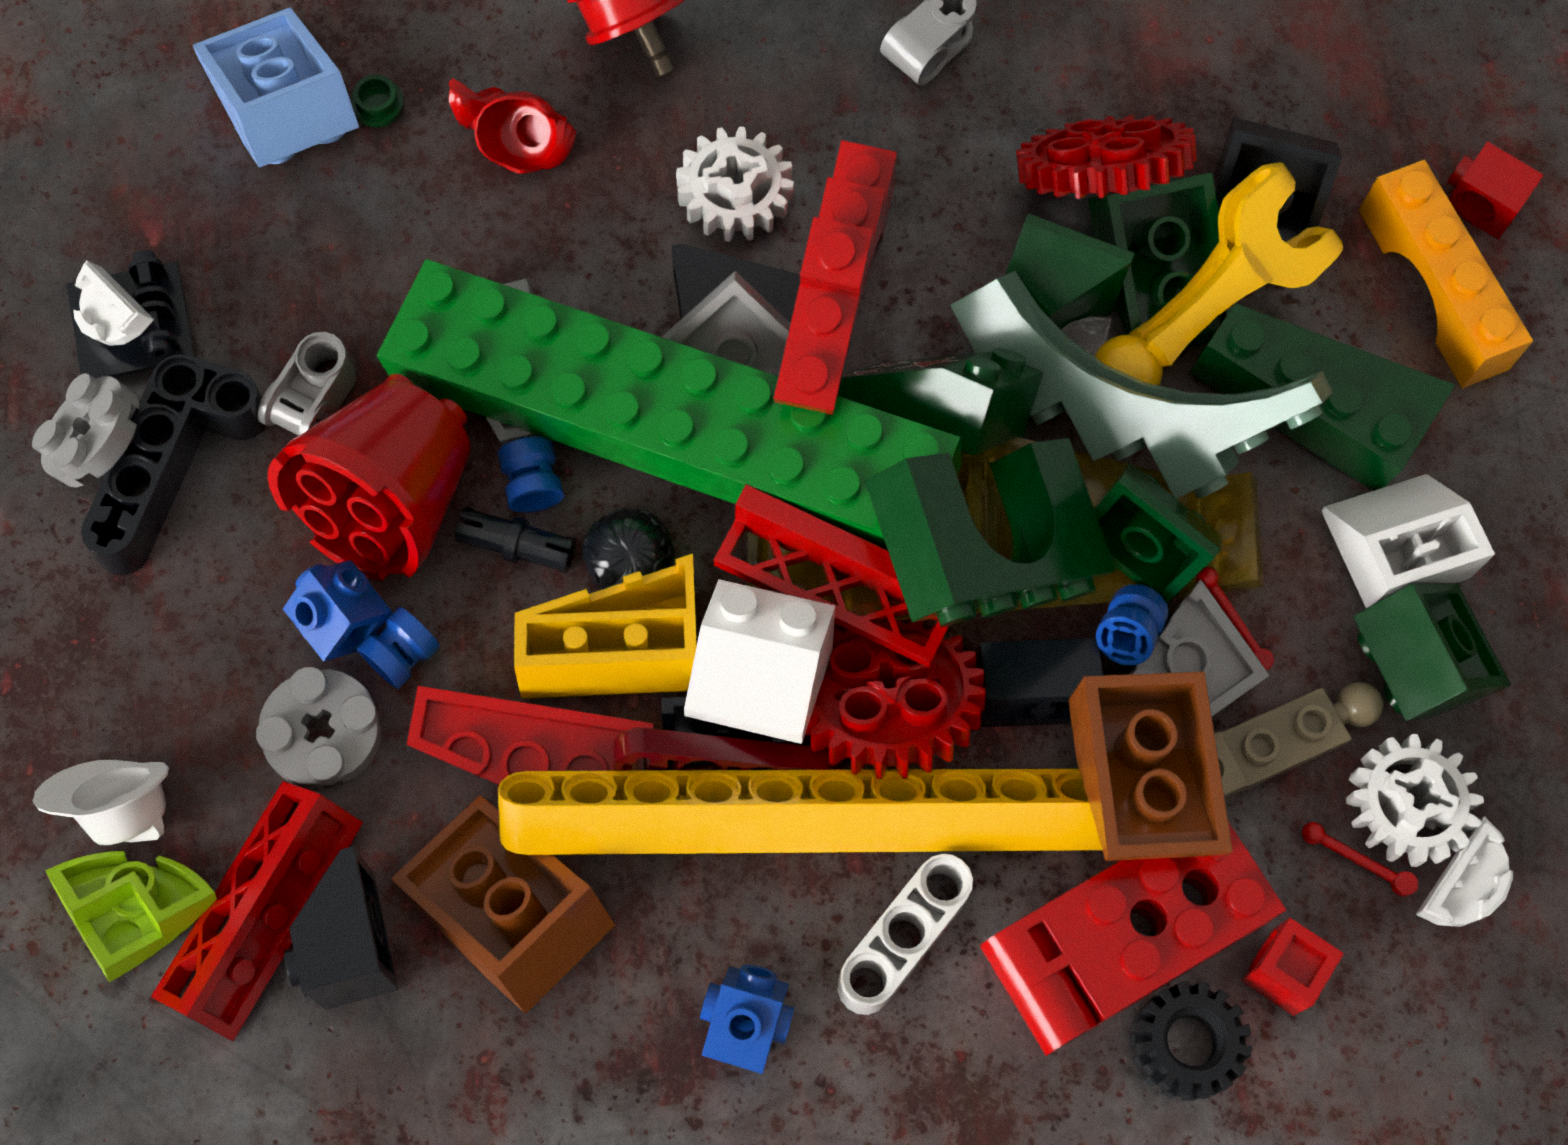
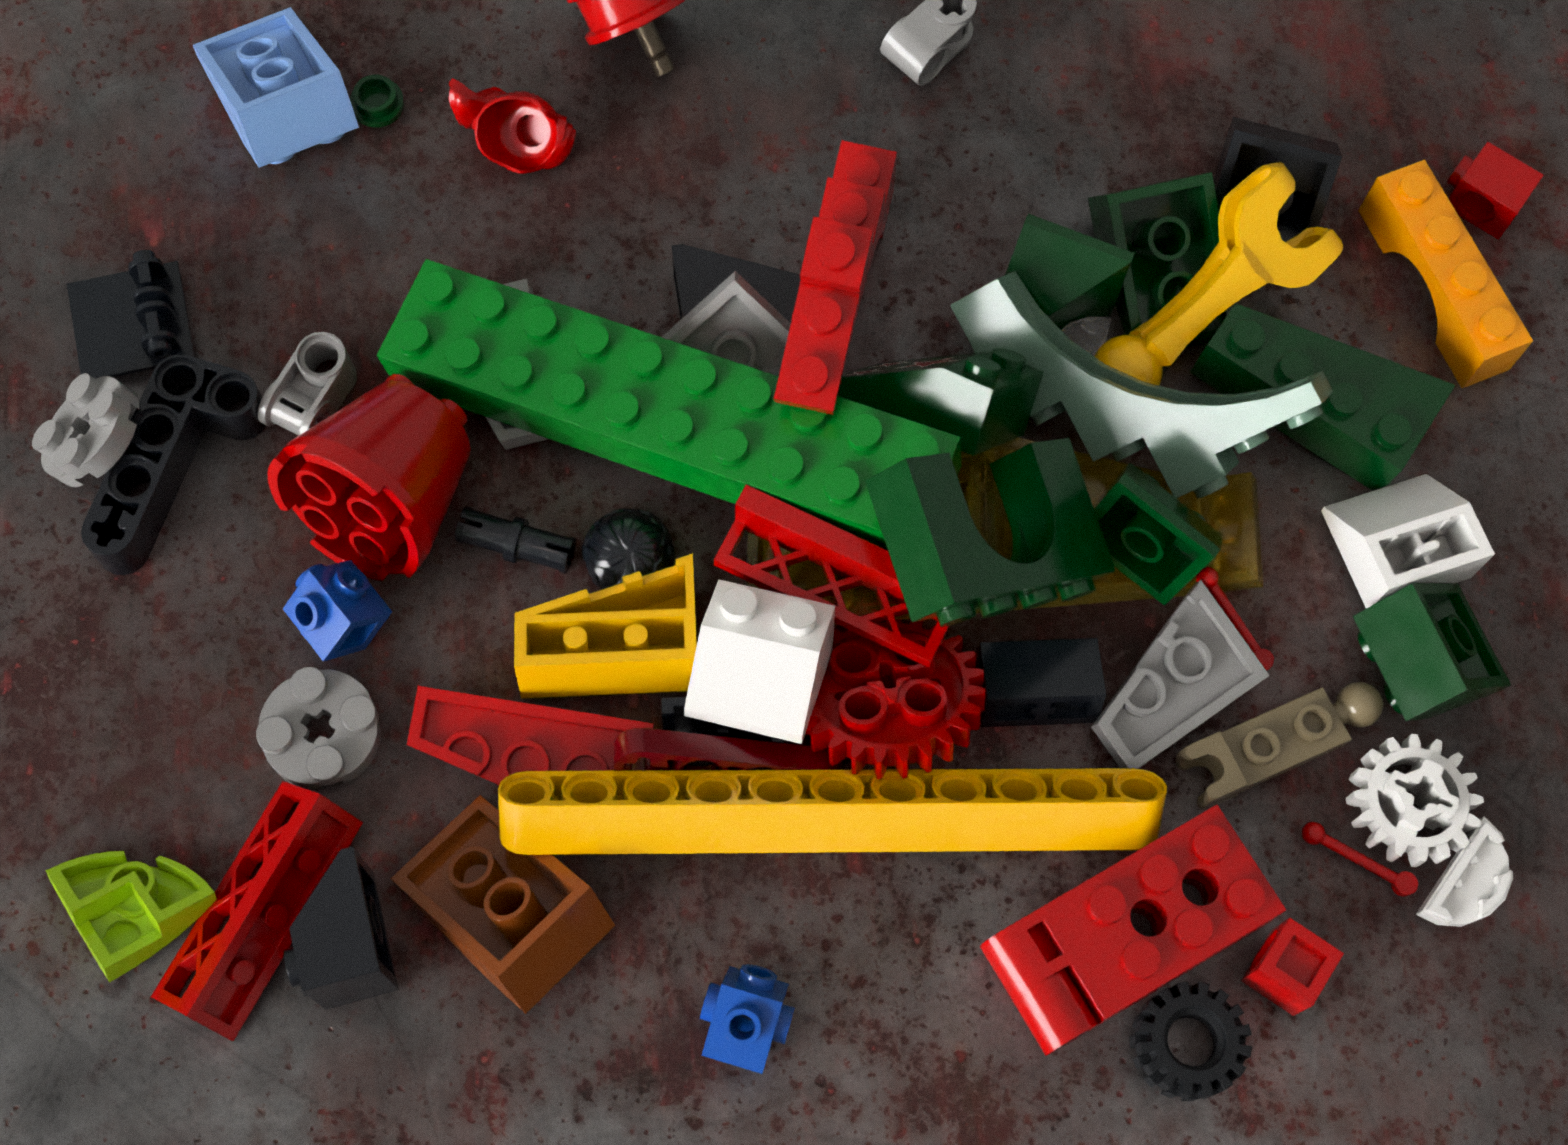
white piece [33,760,169,845] -> none
white plate [74,260,154,346] -> none
blue wheel [356,607,441,690] -> none
blue wheel [497,437,564,513] -> none
white gear [676,126,794,242] -> none
white beam [837,854,973,1015] -> none
red gear [1016,115,1197,199] -> none
dark orange slope [1068,671,1233,861] -> none
blue wheel [1095,584,1169,666] -> none

